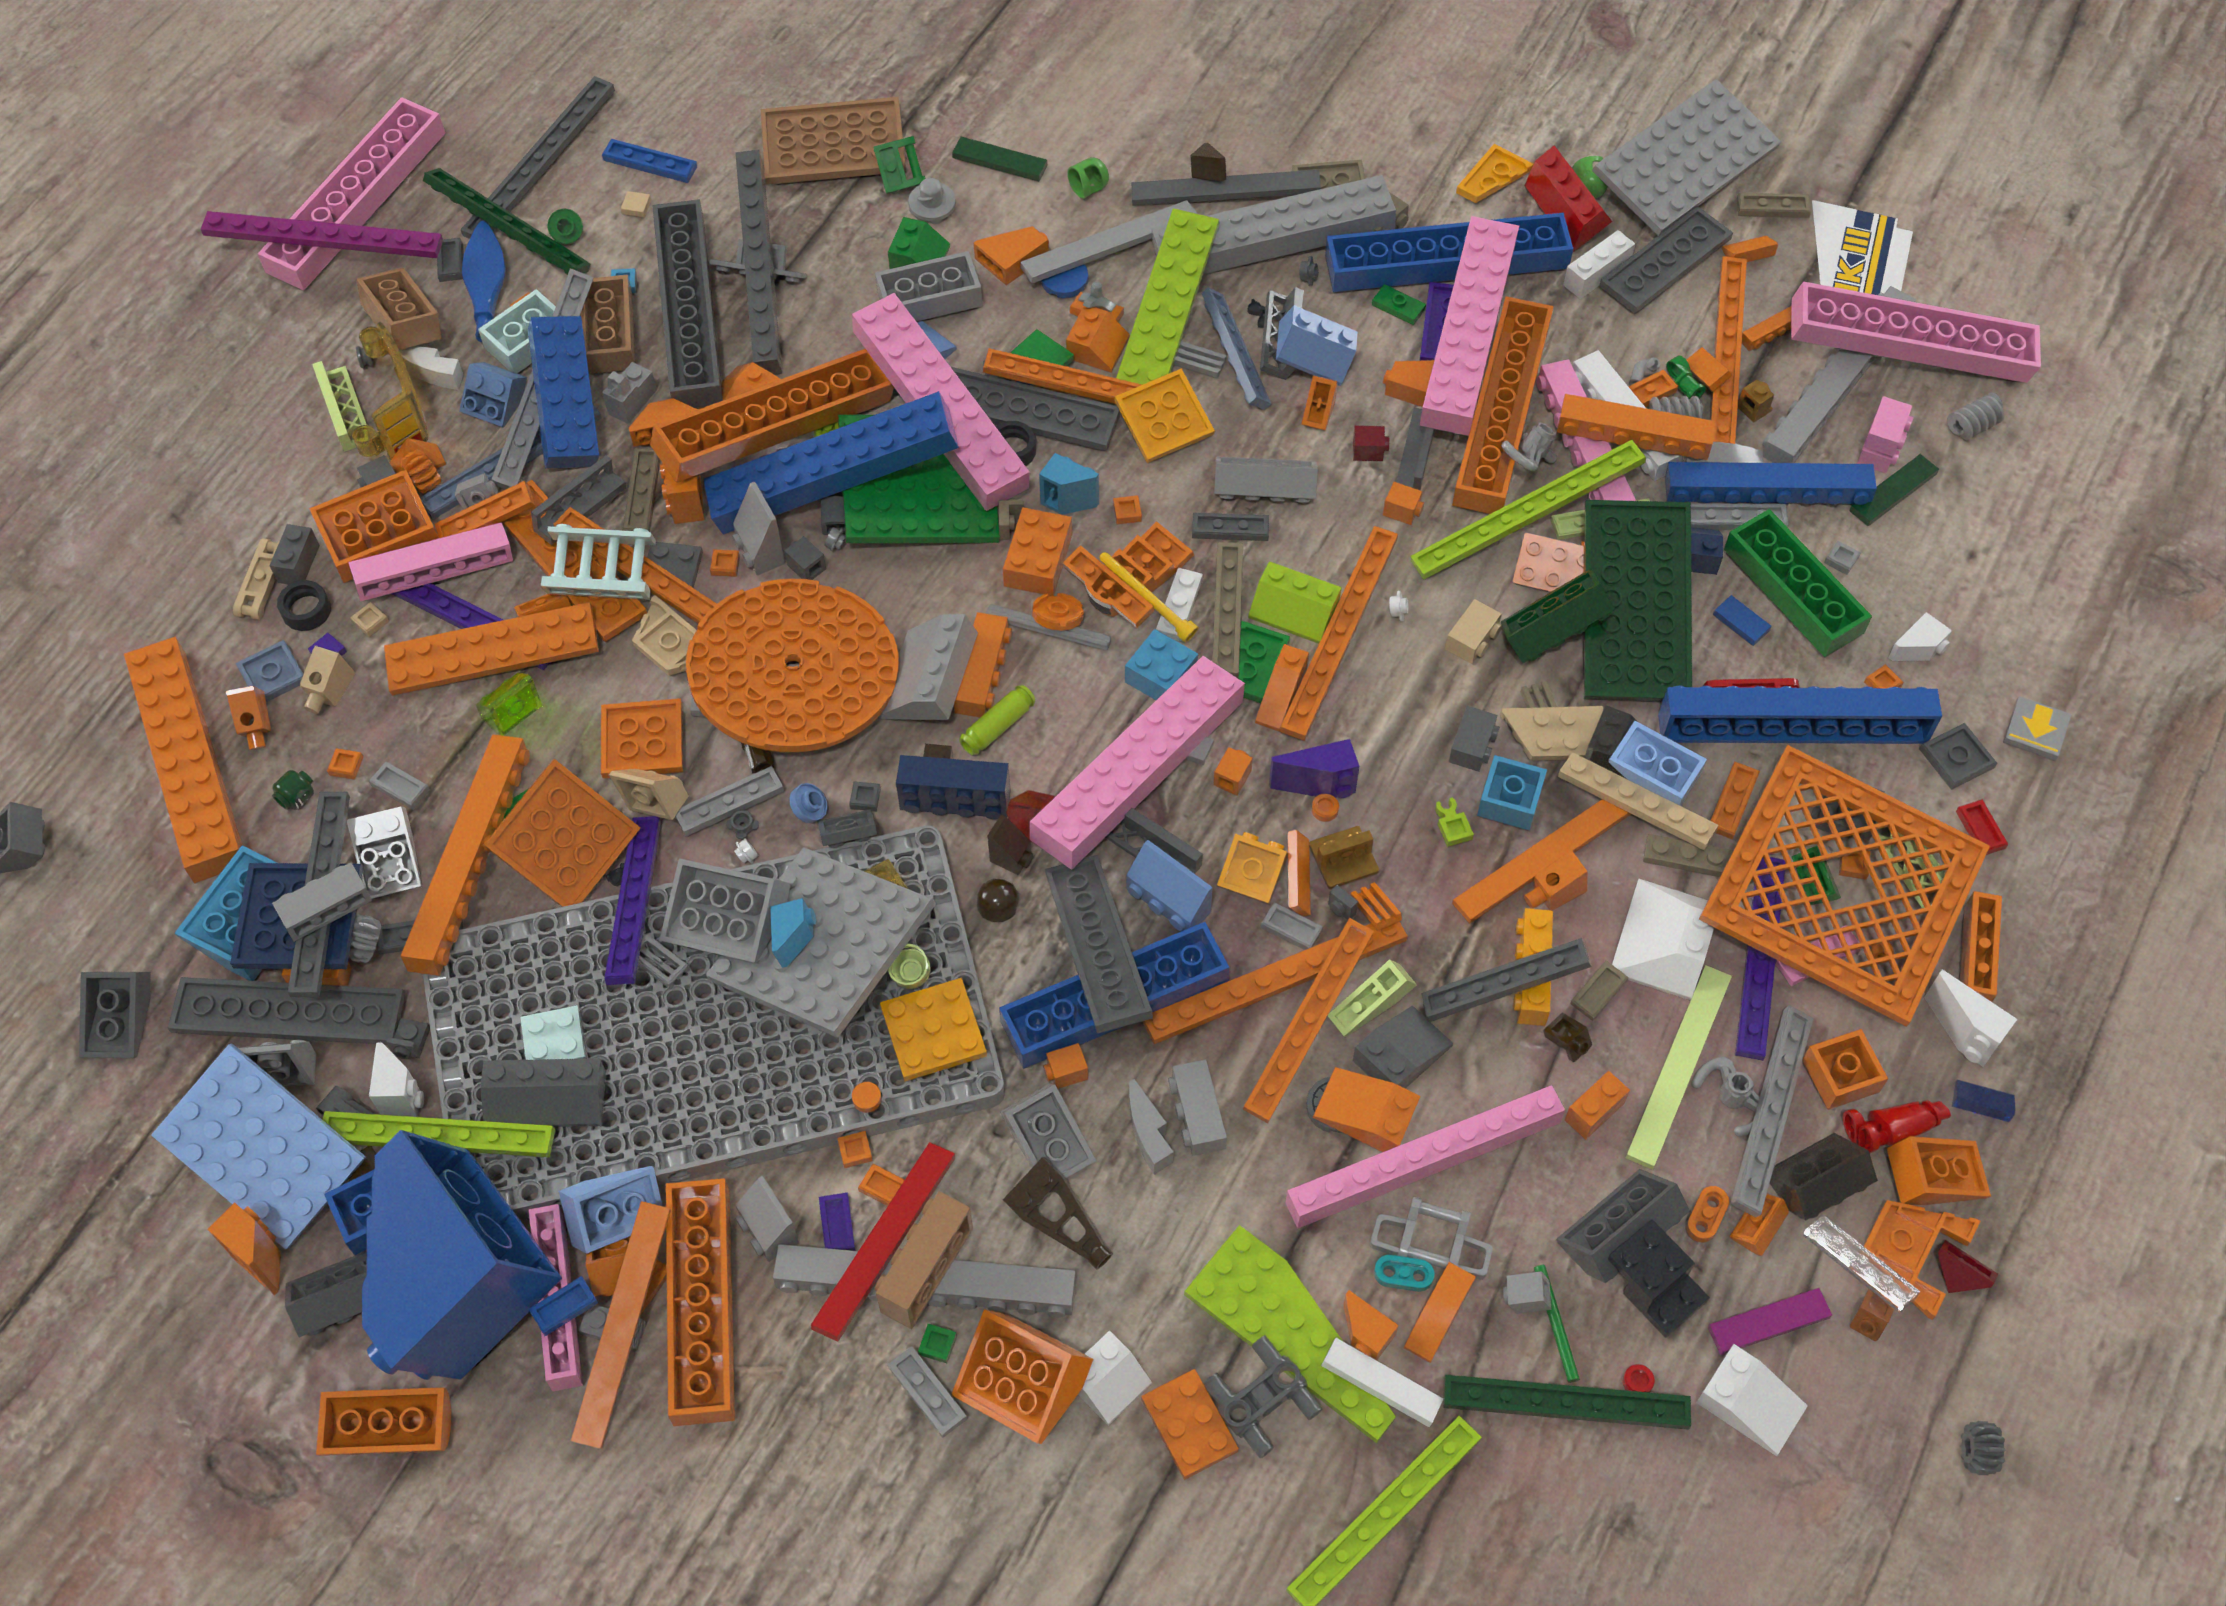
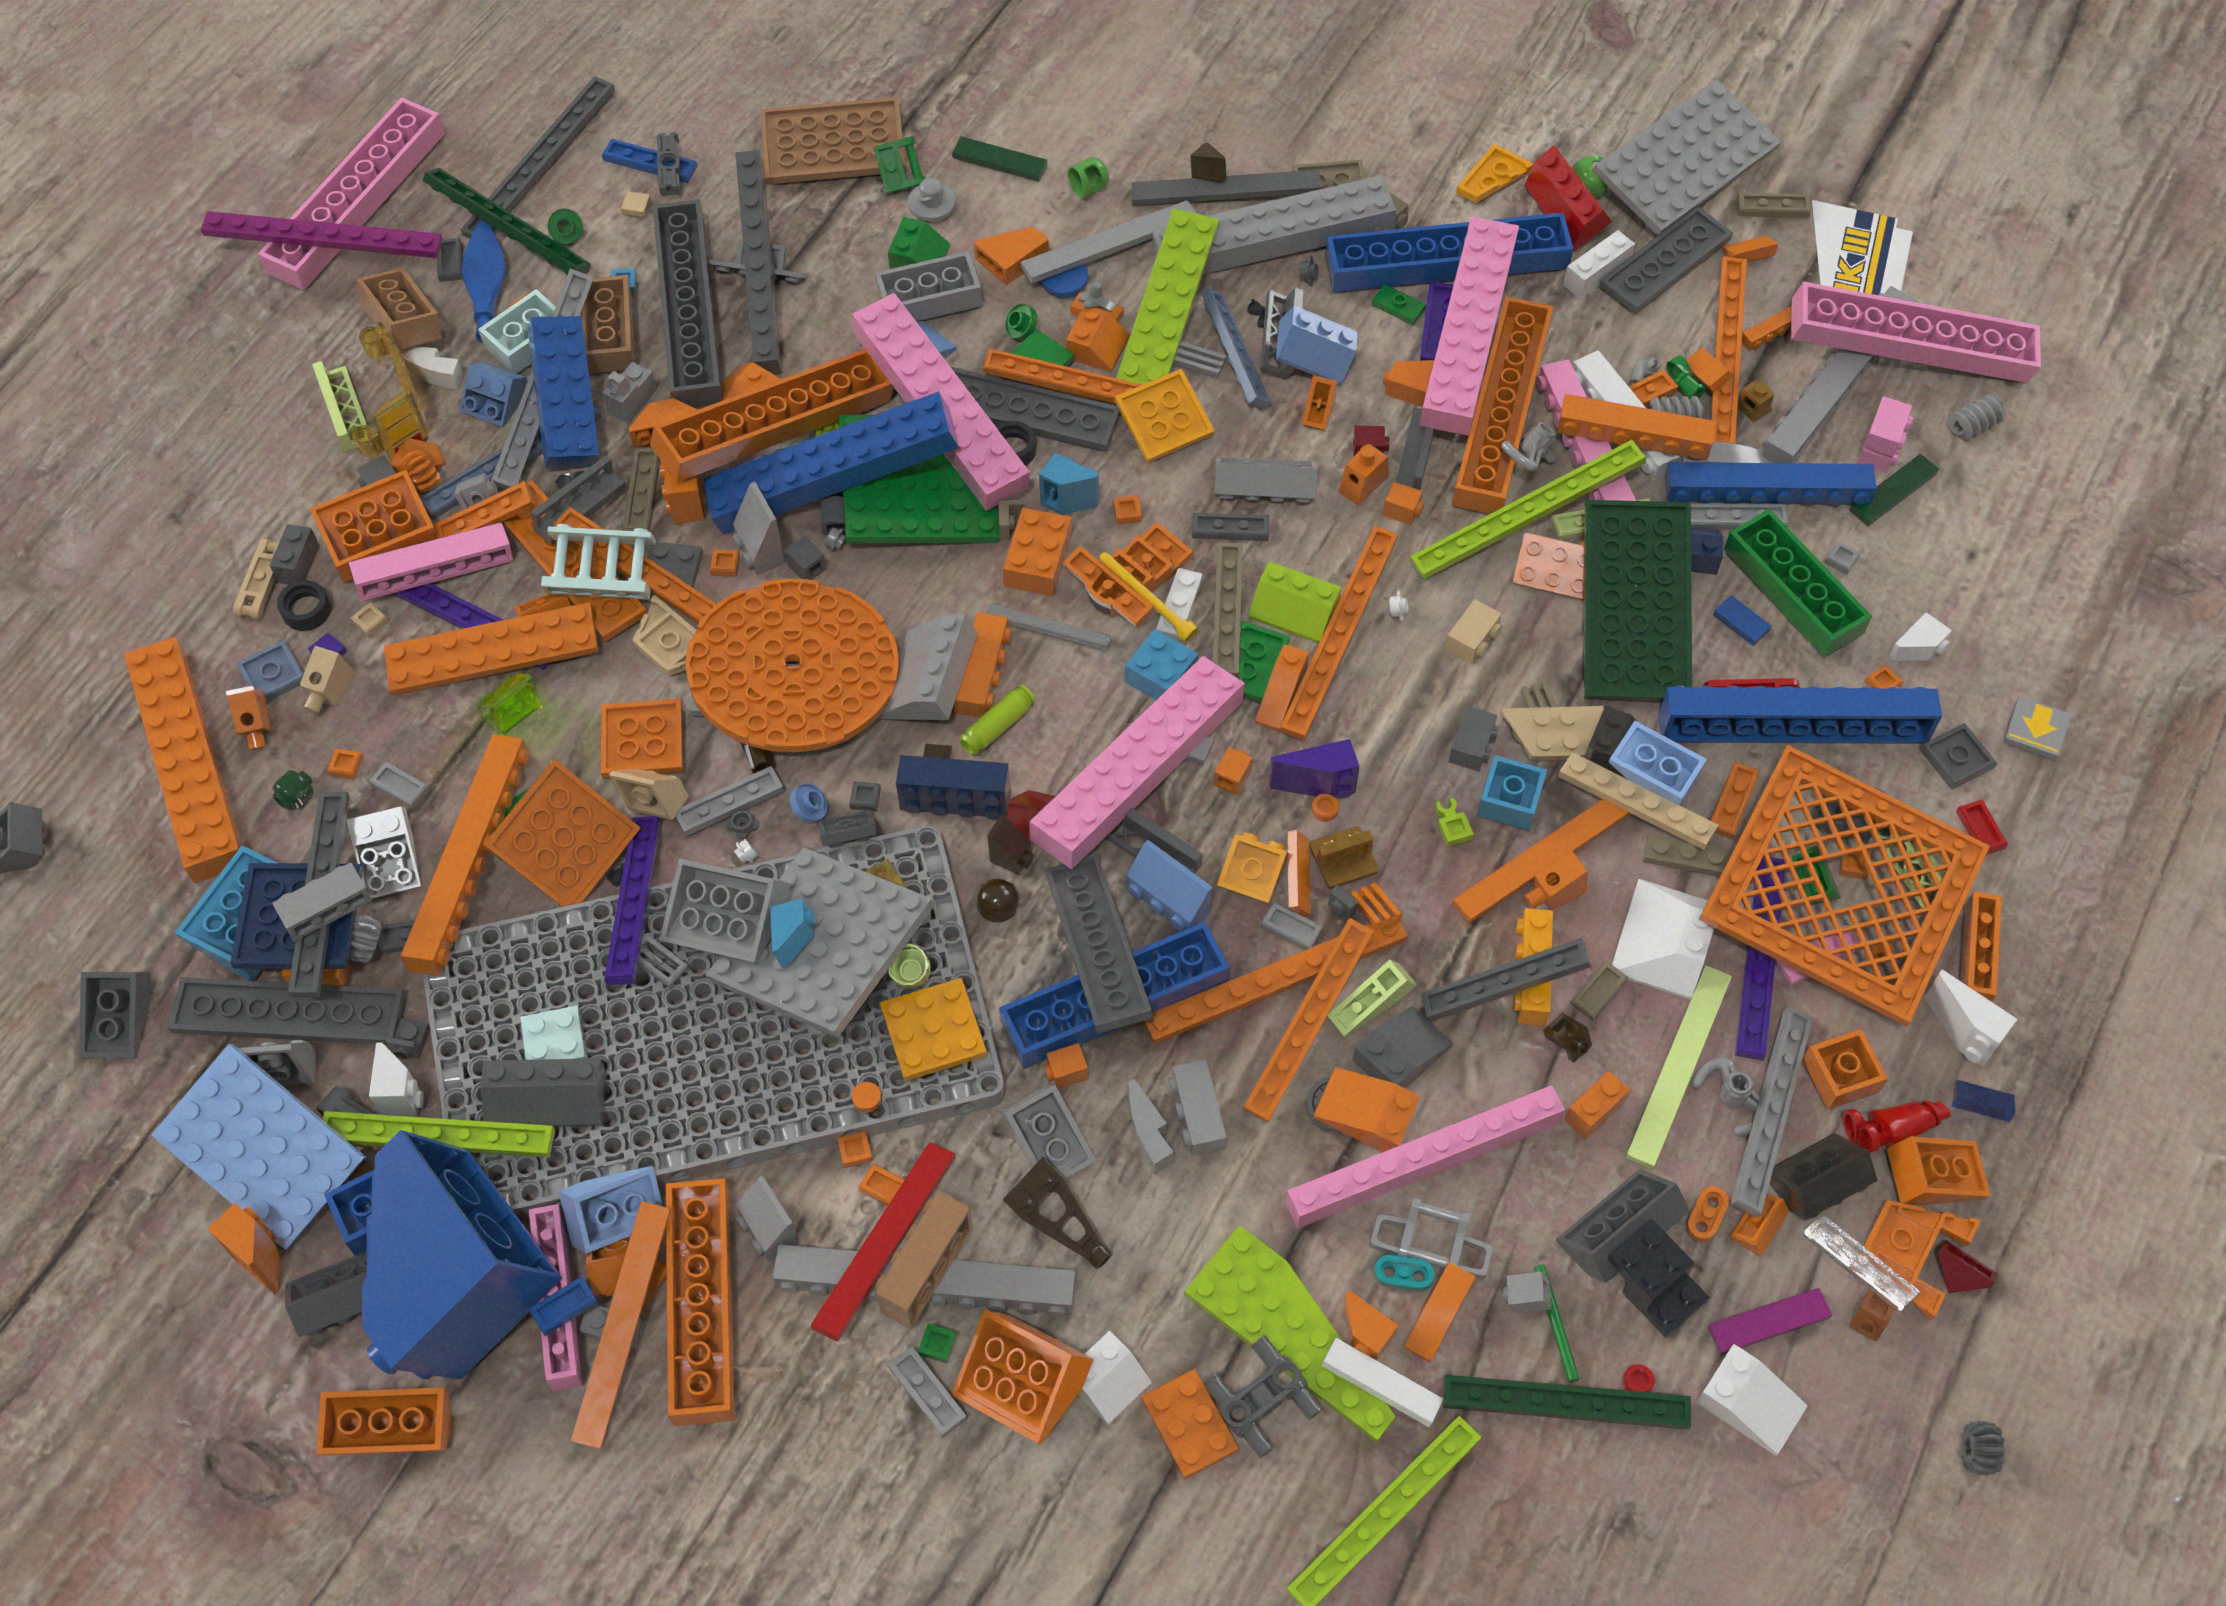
dark grey bush [356,344,374,368] -> none
dark purple tile [819,1192,856,1251] -> none
orange tile [1032,593,1084,631] -> none
dark green slope [1501,568,1615,663] -> none
none -> black piece [555,470,584,489]
none -> dark grey piece [657,132,681,196]
none -> green plate [1005,303,1037,341]
none -> orange torso [1339,444,1389,506]

